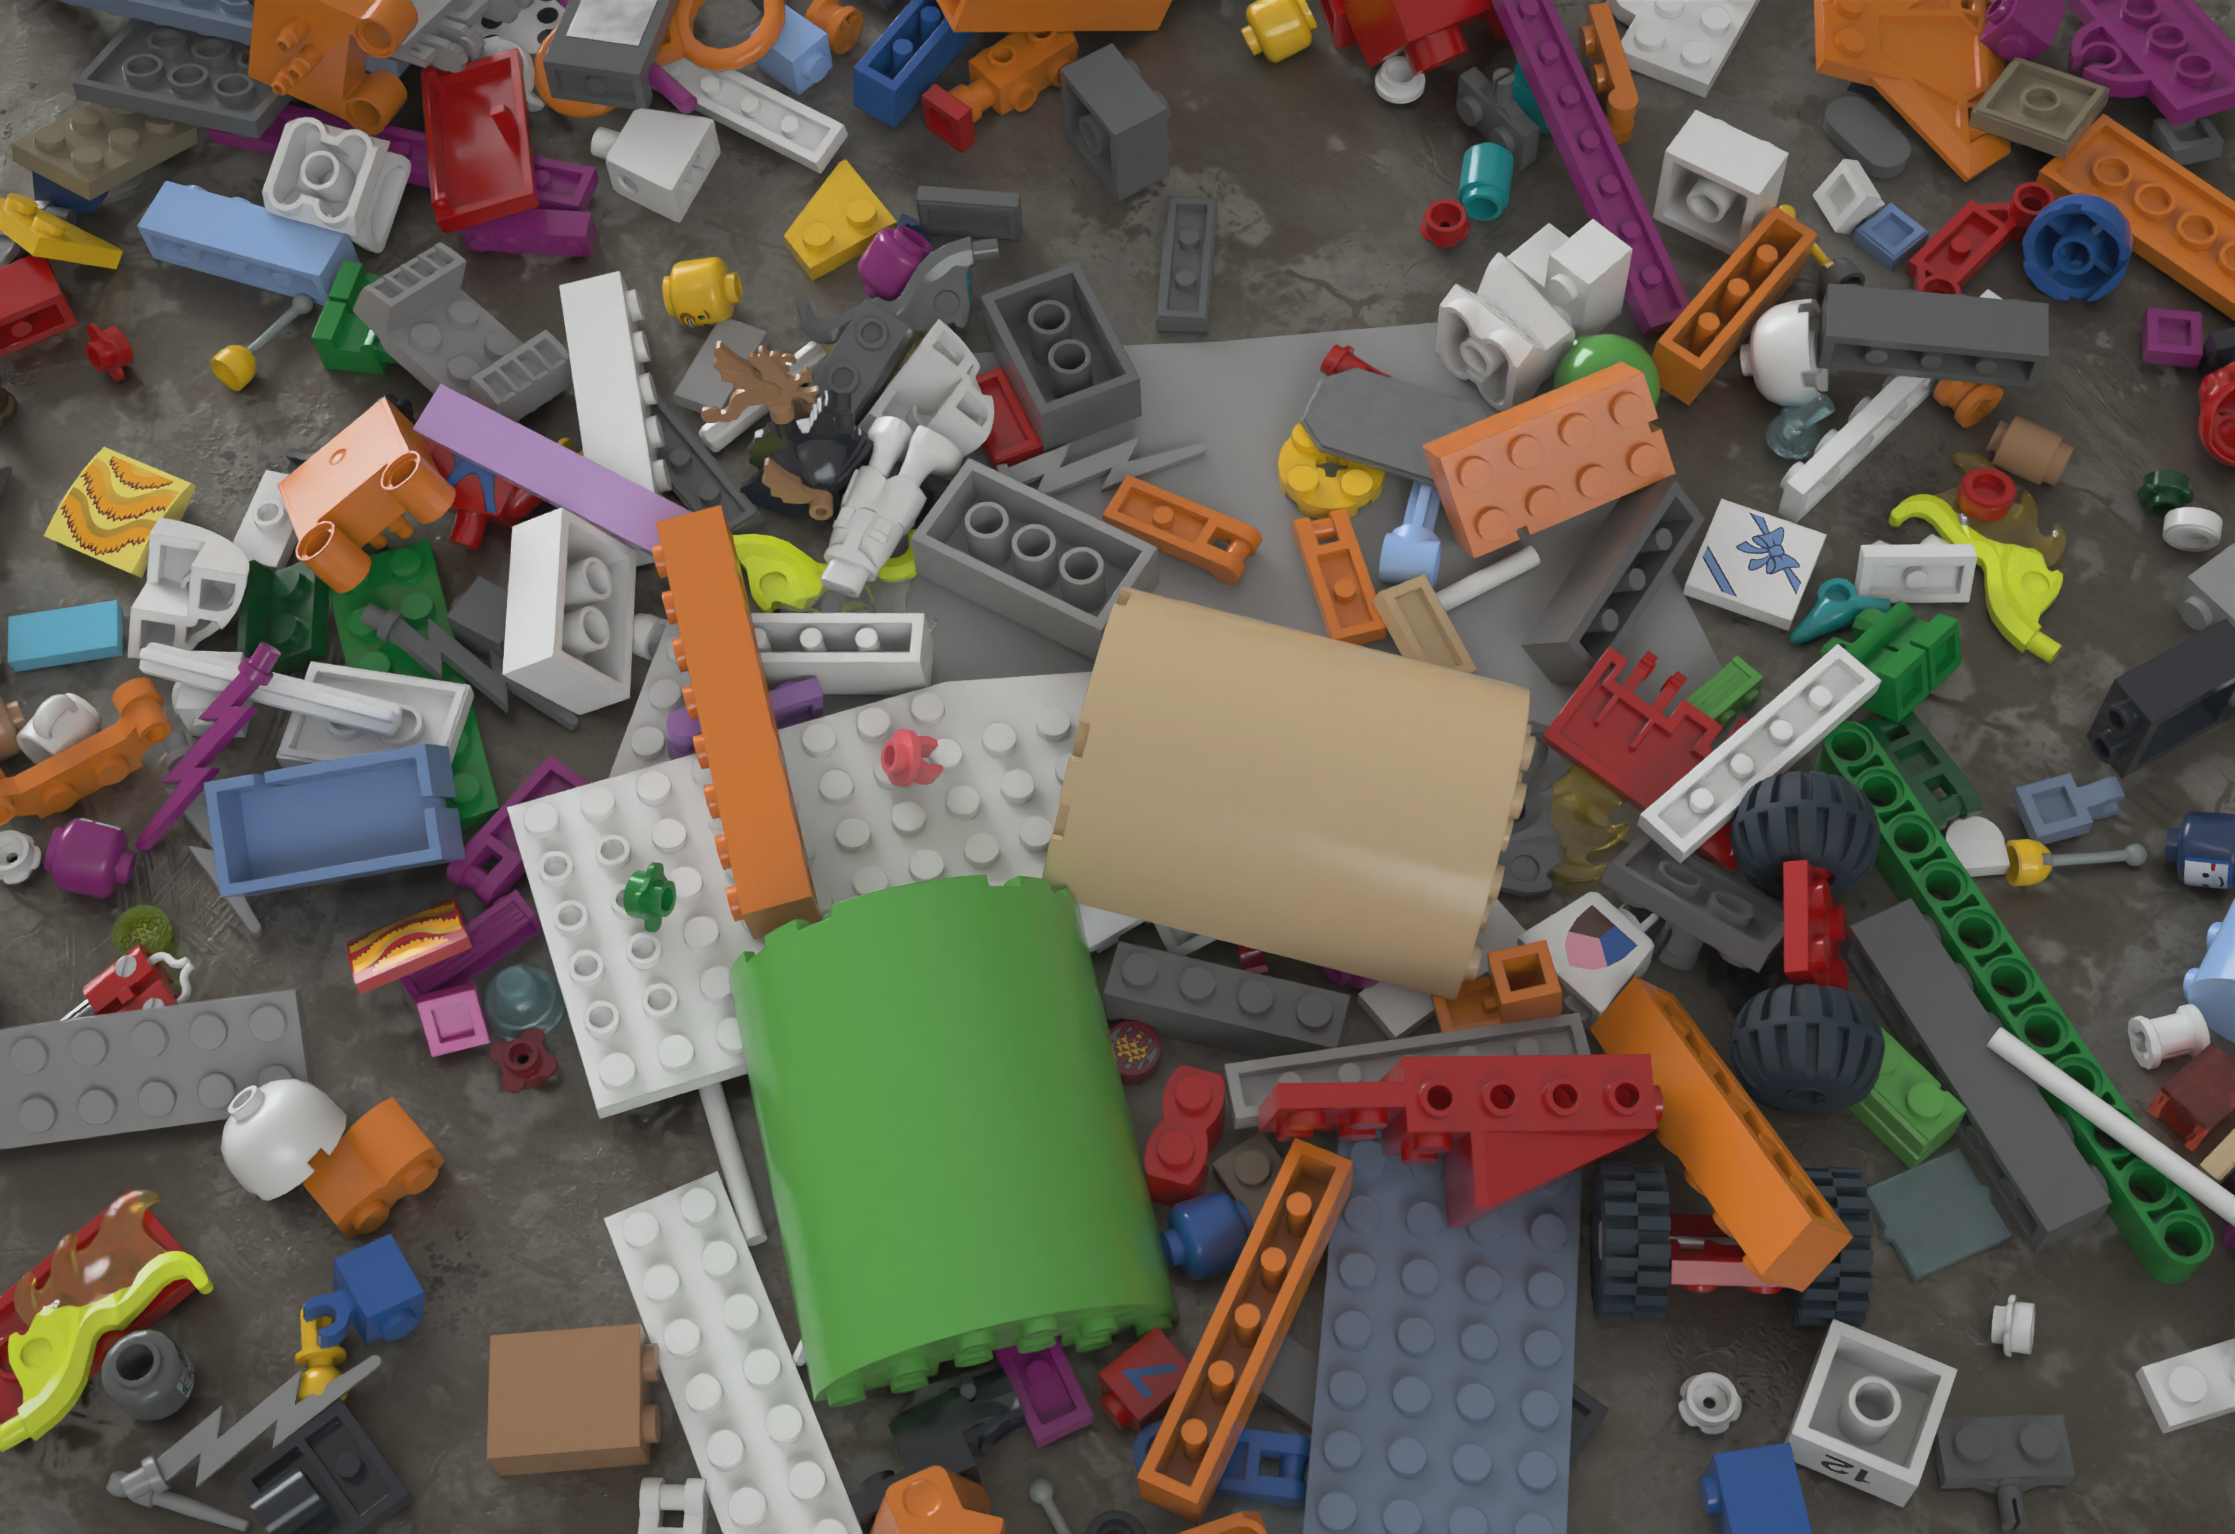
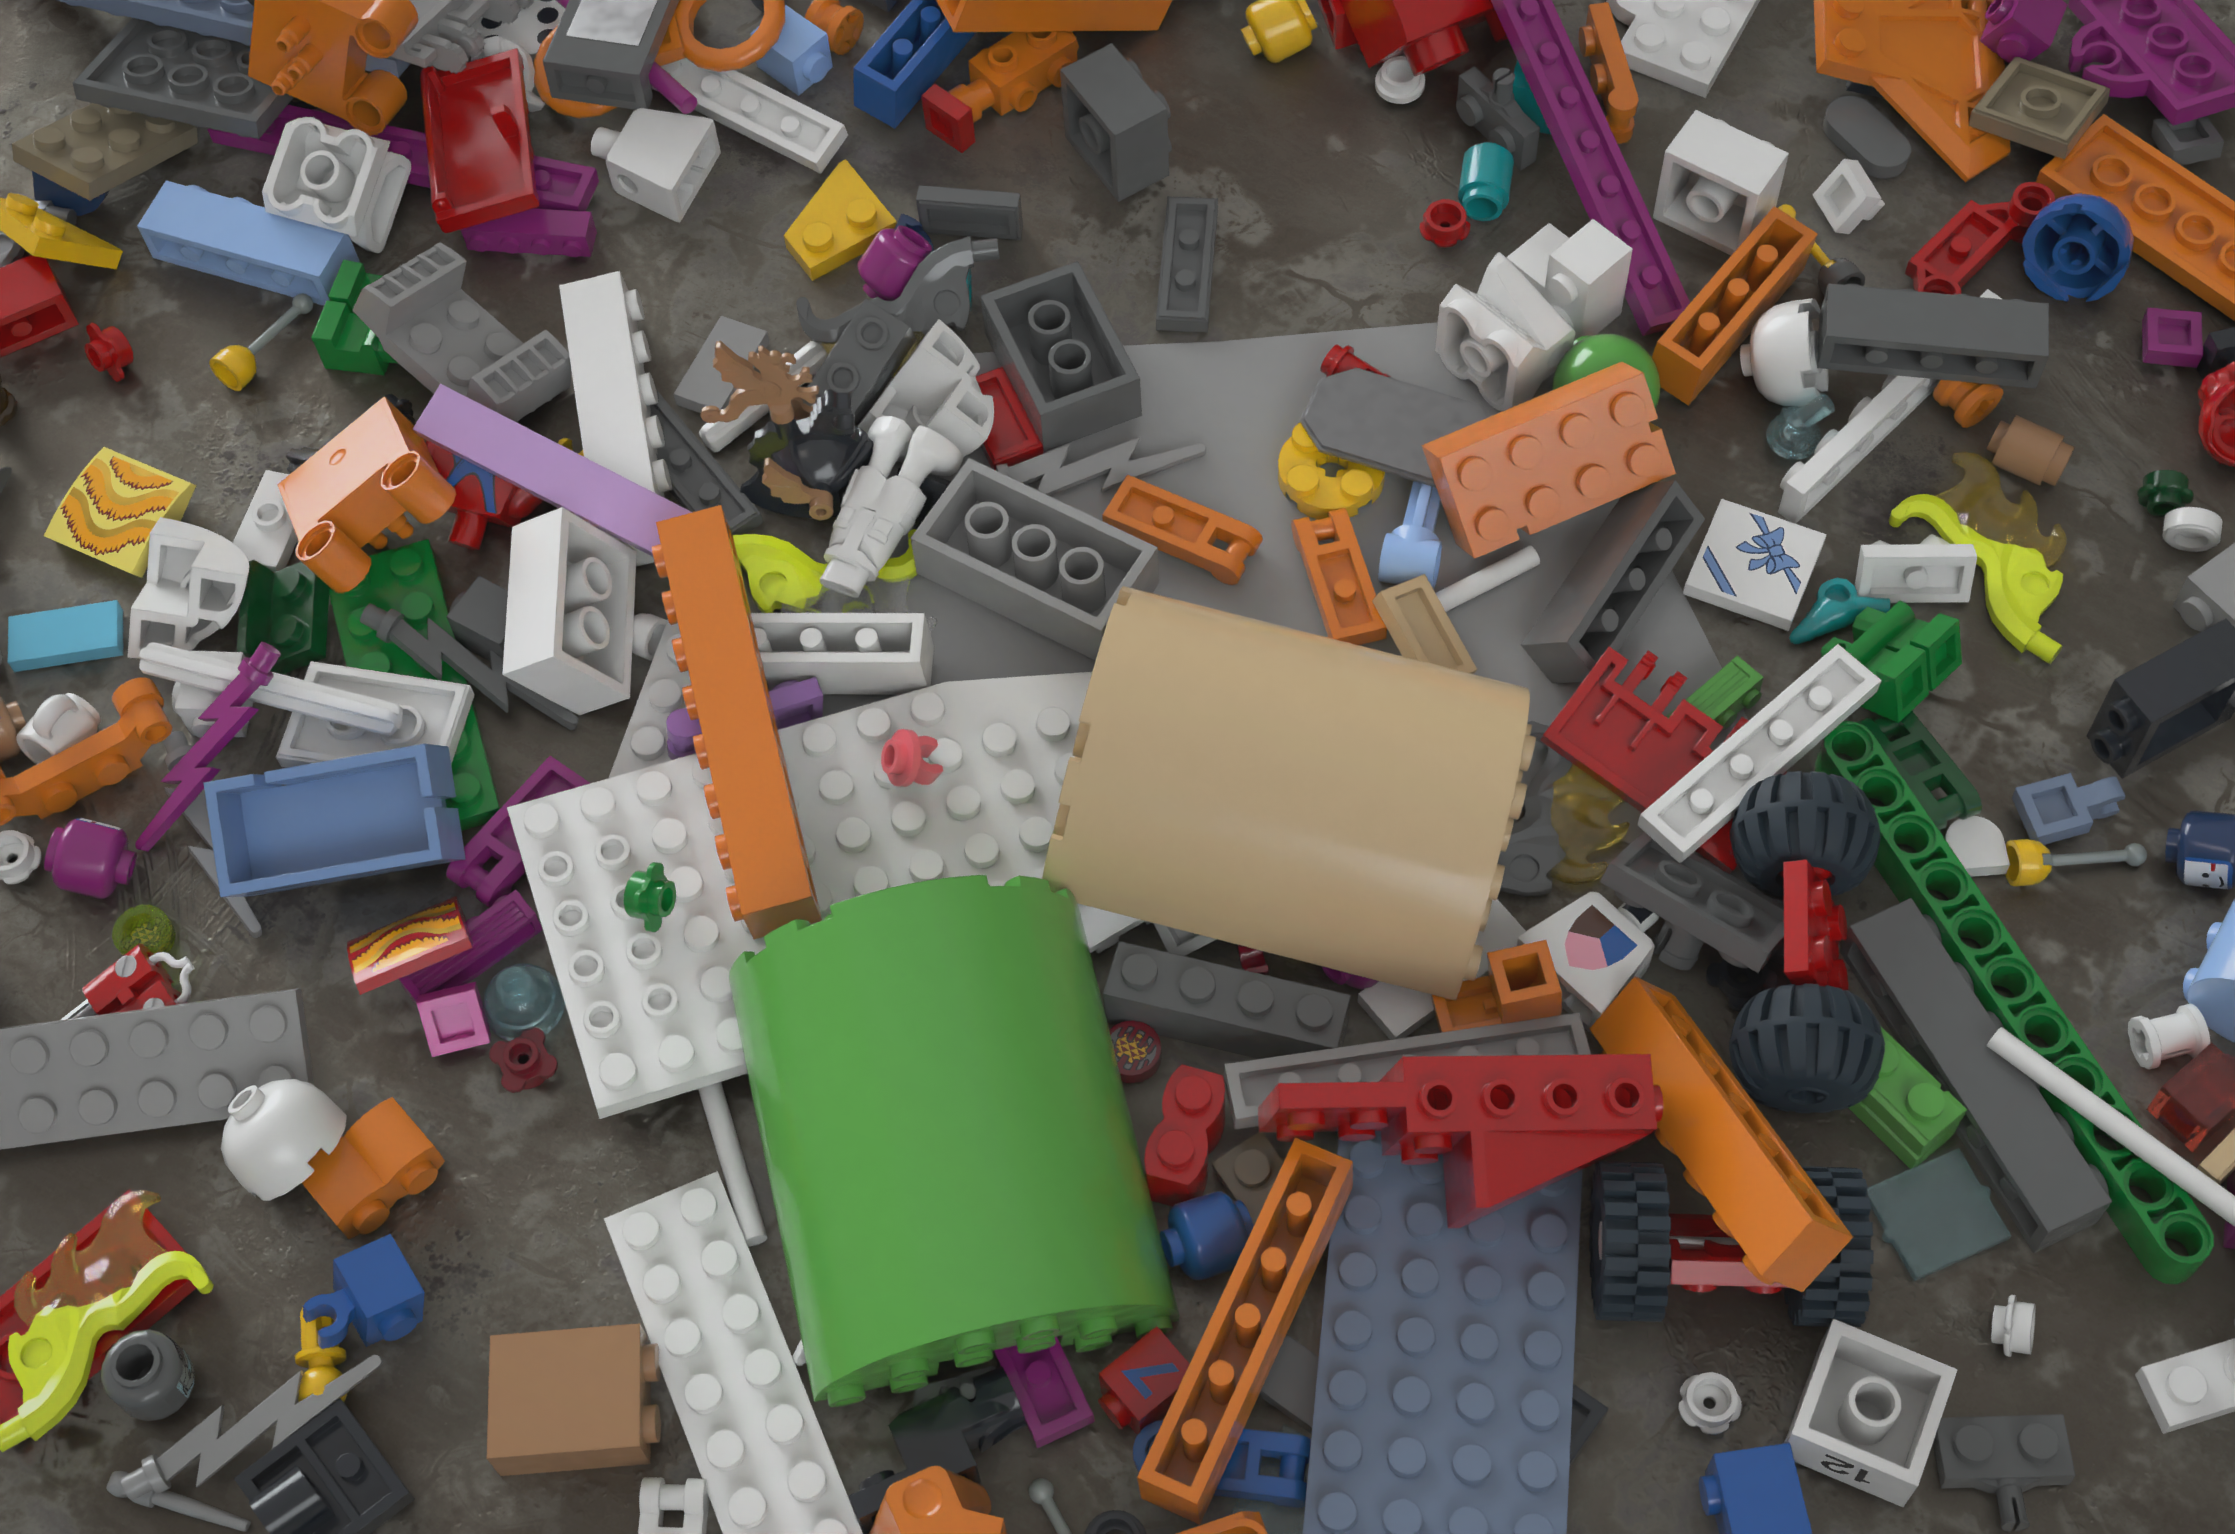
yellow head [662,257,743,328] -> none
medium blue tile [1852,202,1930,271] -> none
red tile [1957,467,2016,522] -> none

